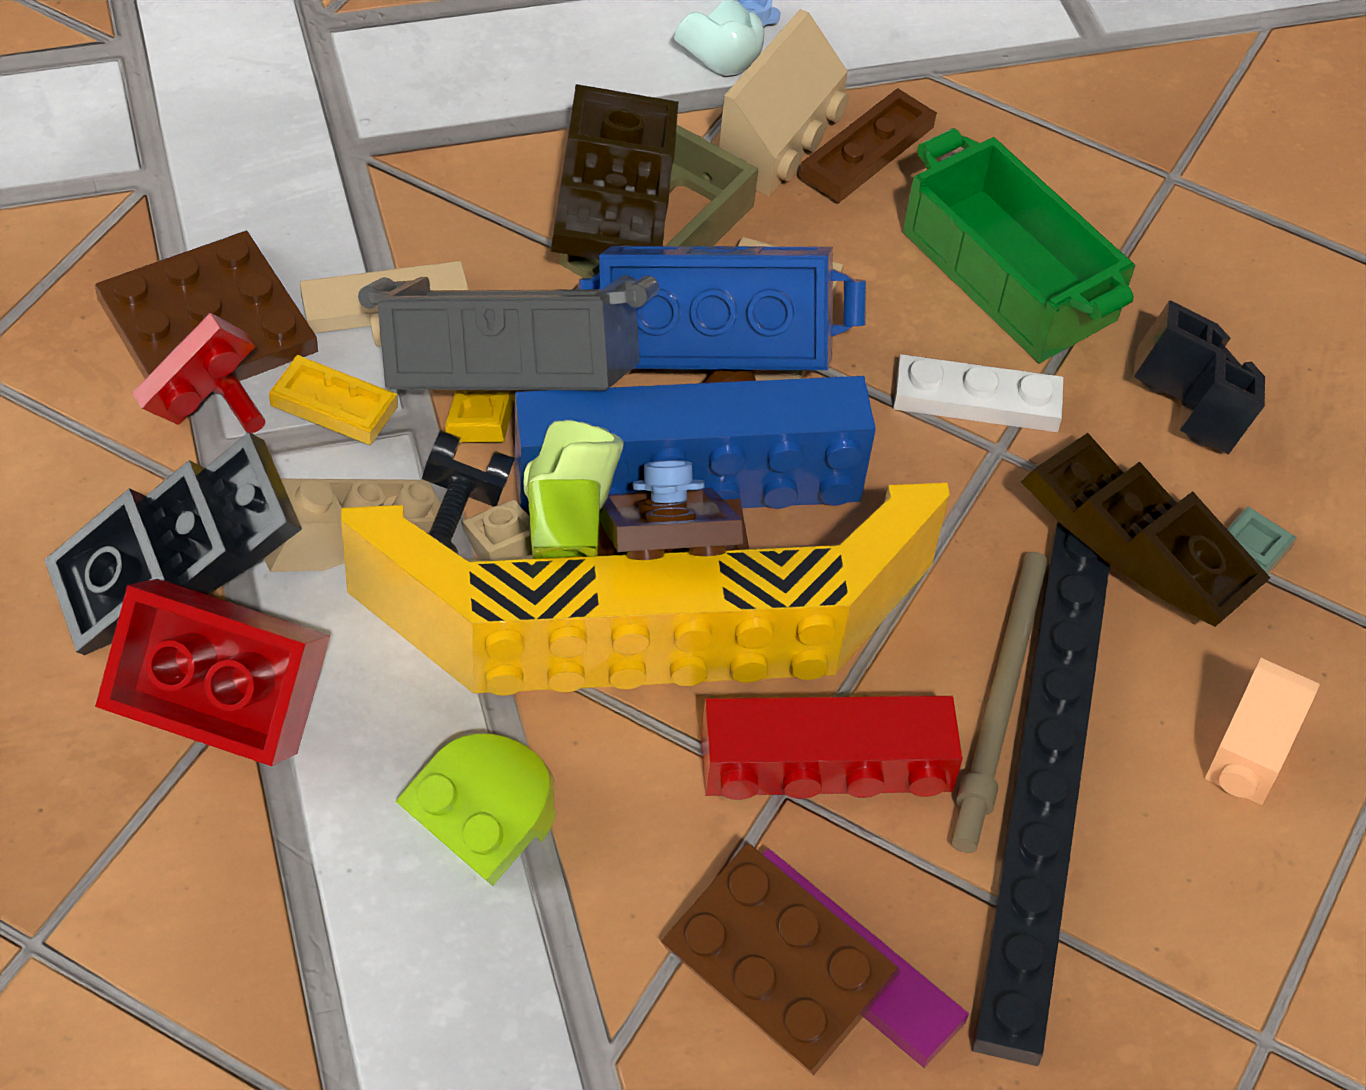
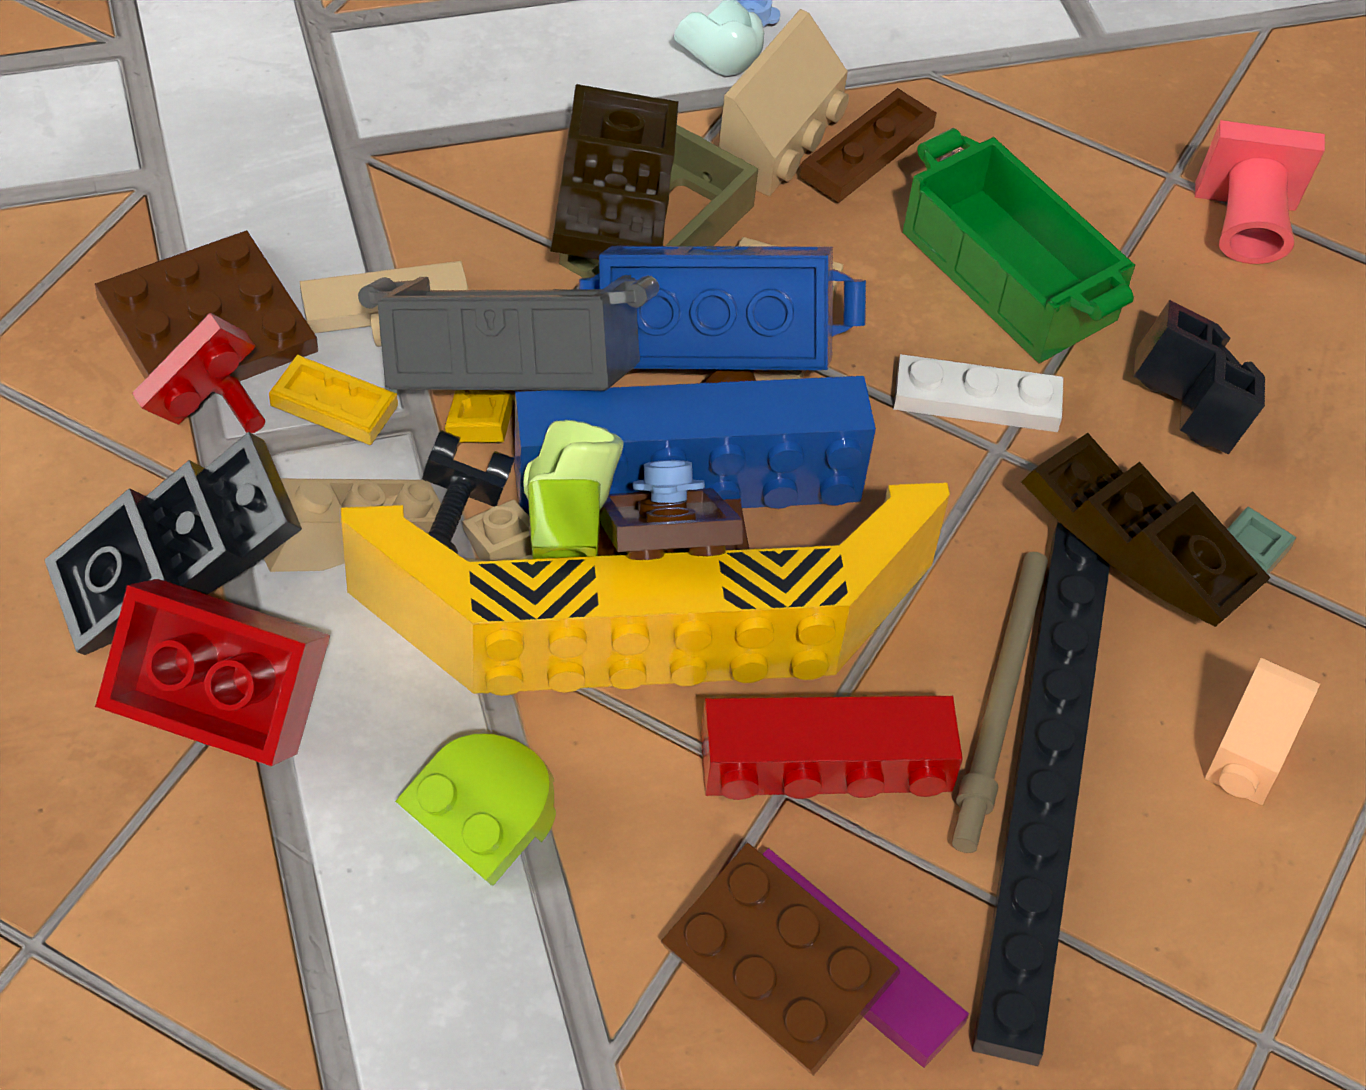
none -> coral plant [1195,120,1325,264]

